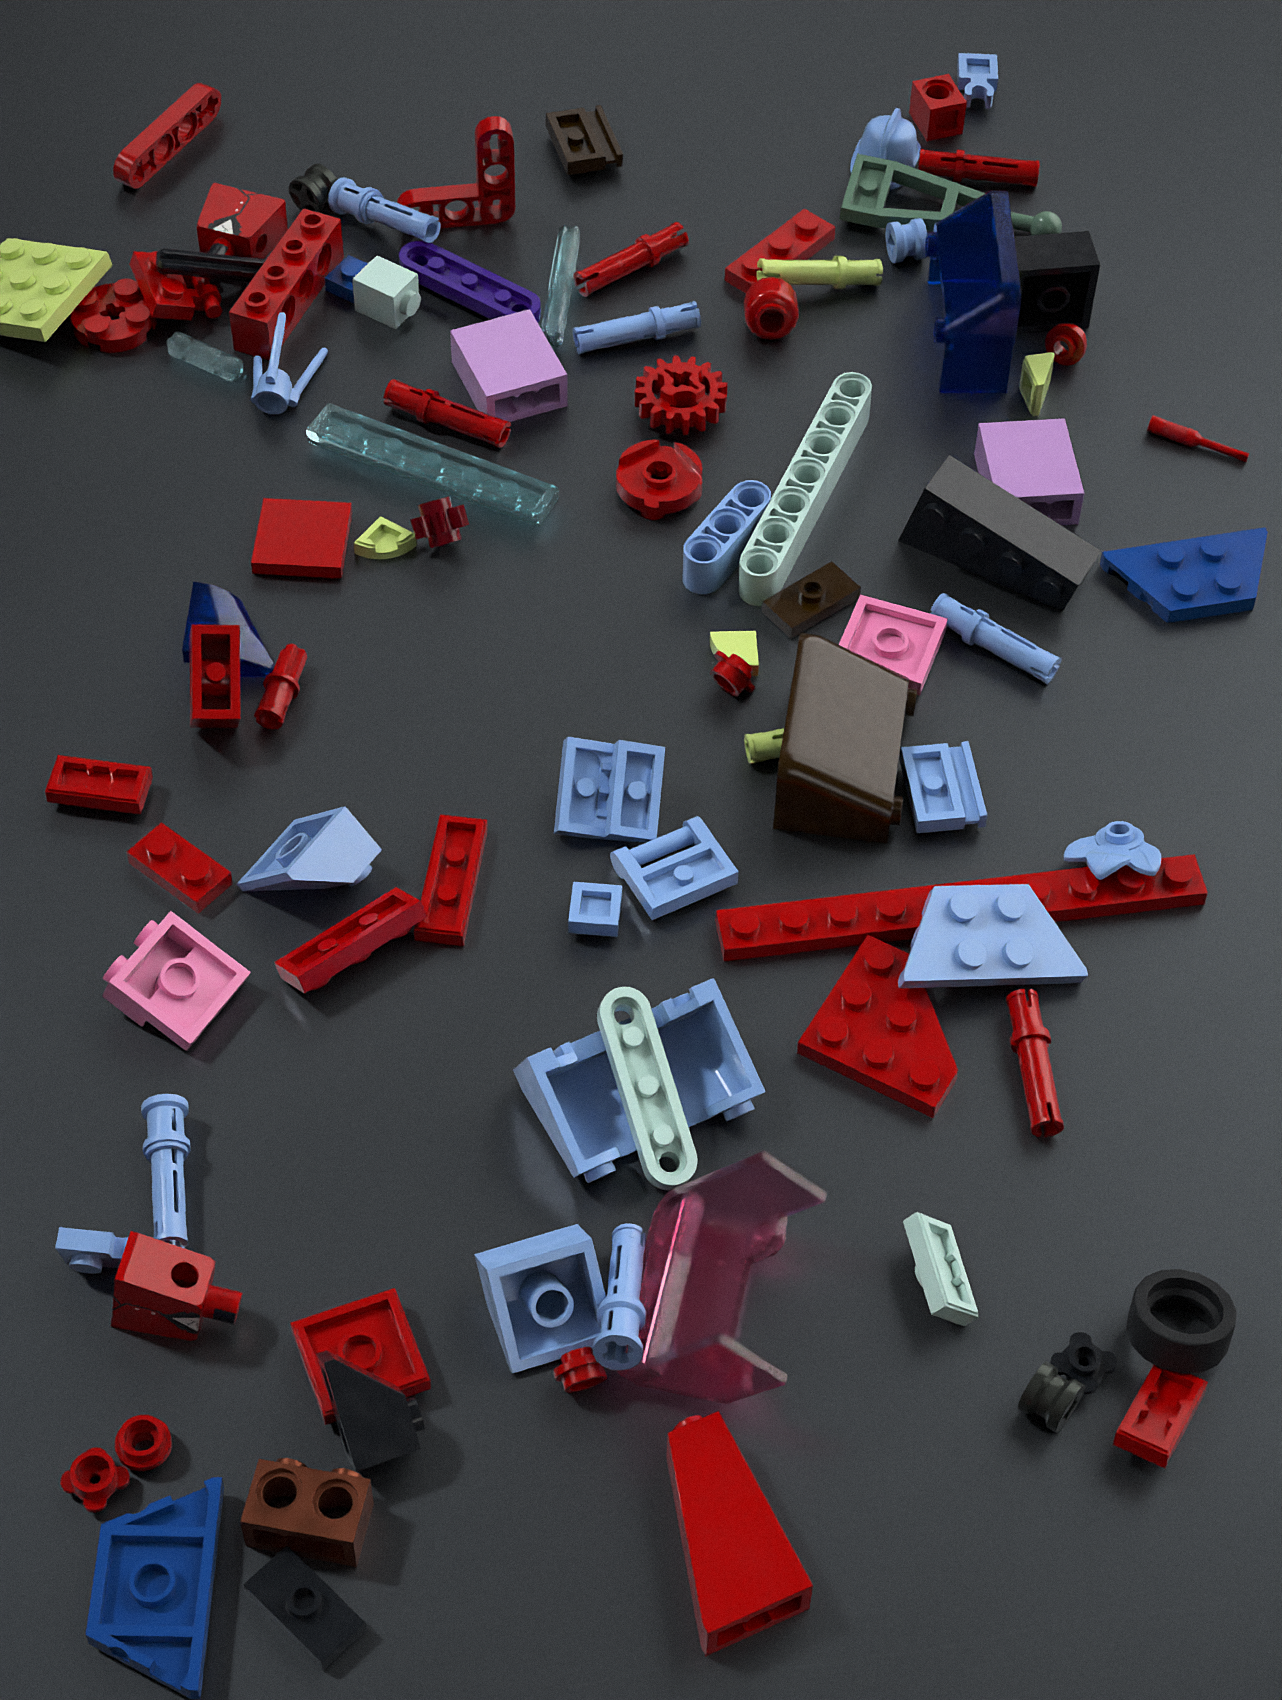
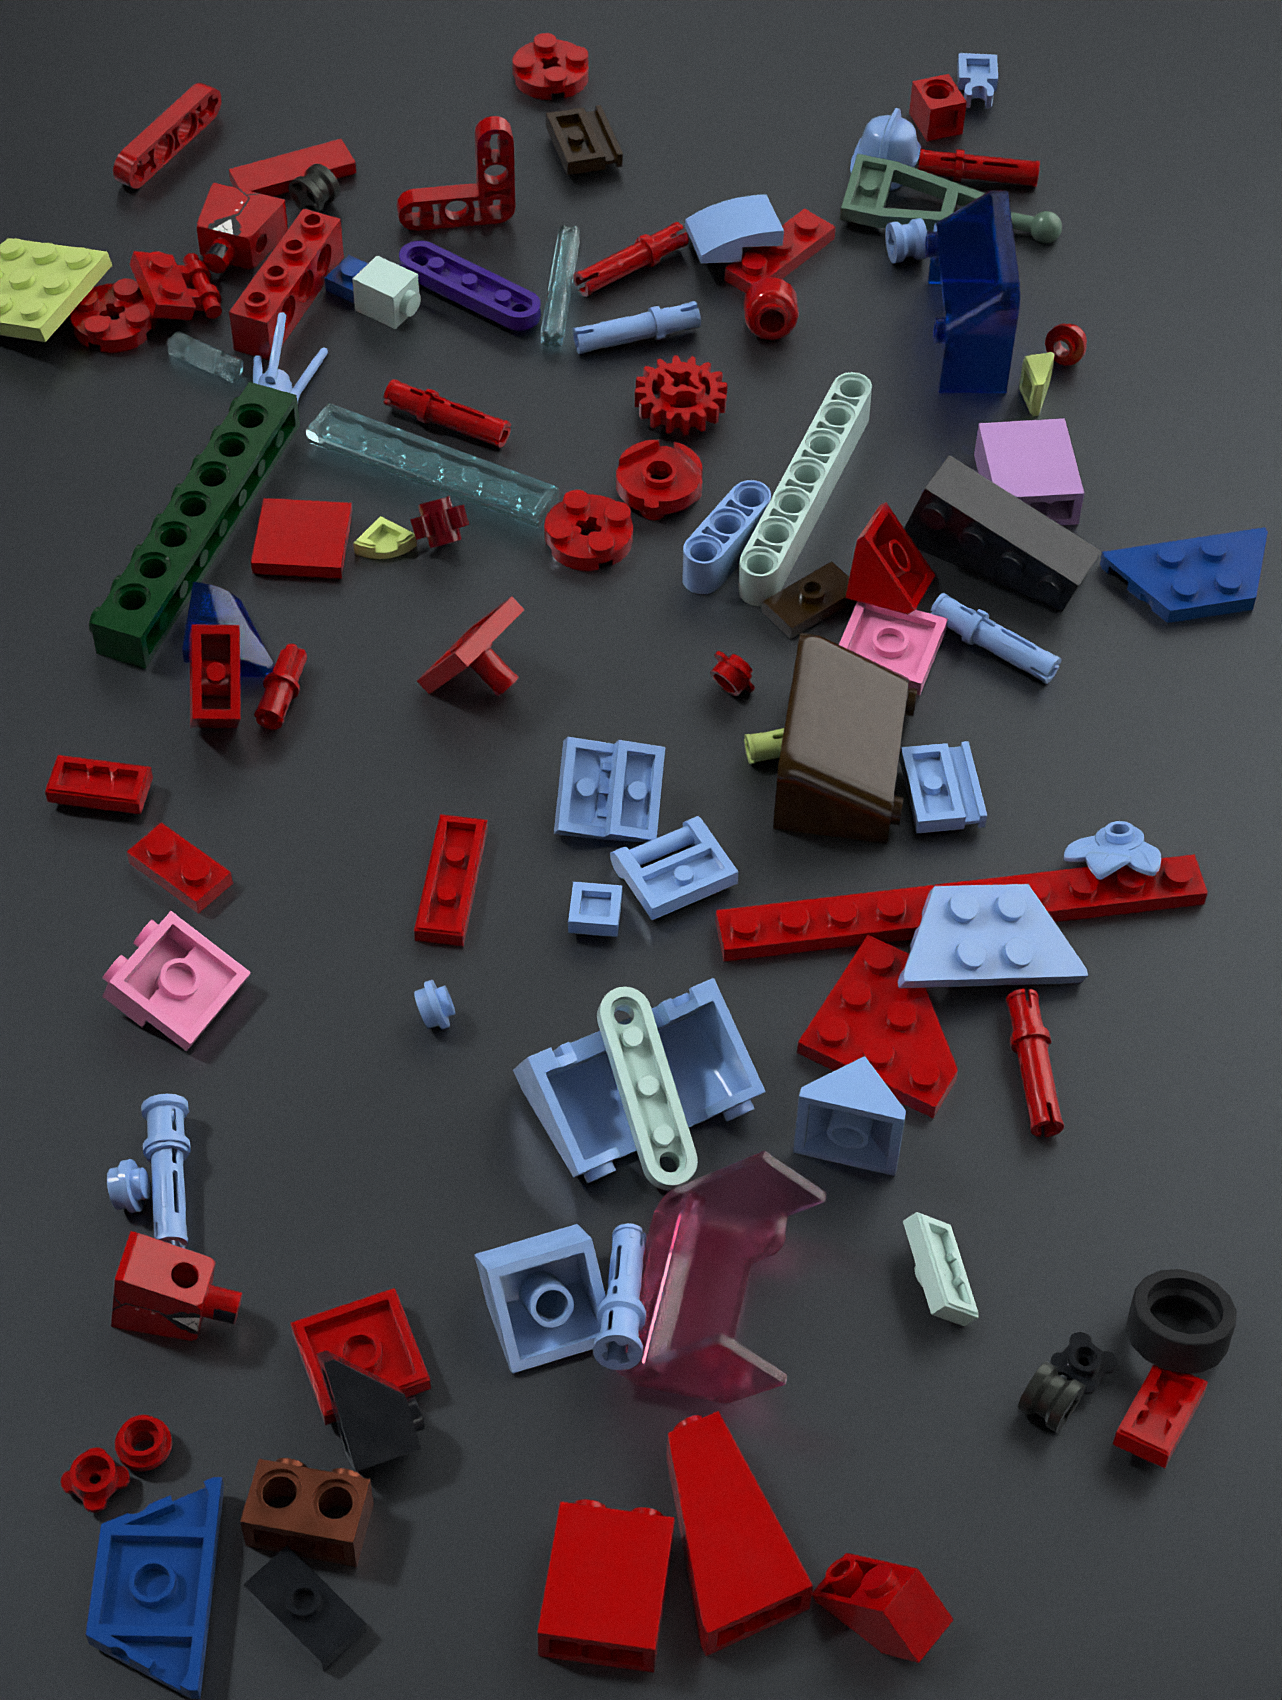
light blue plate [55,1227,128,1273] -> none
black axle [156,248,267,282] -> none
light blue slope [236,806,382,892] -> none
red plate [274,887,427,994] -> none
light blue pin [328,177,441,243] -> none
lavender brick [450,309,567,422] -> none
red plate [553,1347,607,1393] -> none
yellowish green tile [710,631,759,676] -> none
yellowish green pin [756,256,883,289] -> none
black brick [997,231,1100,335] -> none
red piece [1147,415,1249,462] -> none
none -> dark green brick [89,382,300,669]
none -> light blue plate [107,1159,151,1213]
none -> red tile [229,139,356,197]
none -> light blue plate [414,979,456,1030]
none -> red tile [417,596,524,697]
none -> red plate [512,33,588,100]
none -> red brick [537,1499,675,1673]
none -> red plate [544,489,633,571]
none -> light blue slope [685,194,784,263]
none -> light blue slope [793,1056,906,1176]
none -> red slope [812,1553,954,1663]
none -> red slope [845,502,935,615]

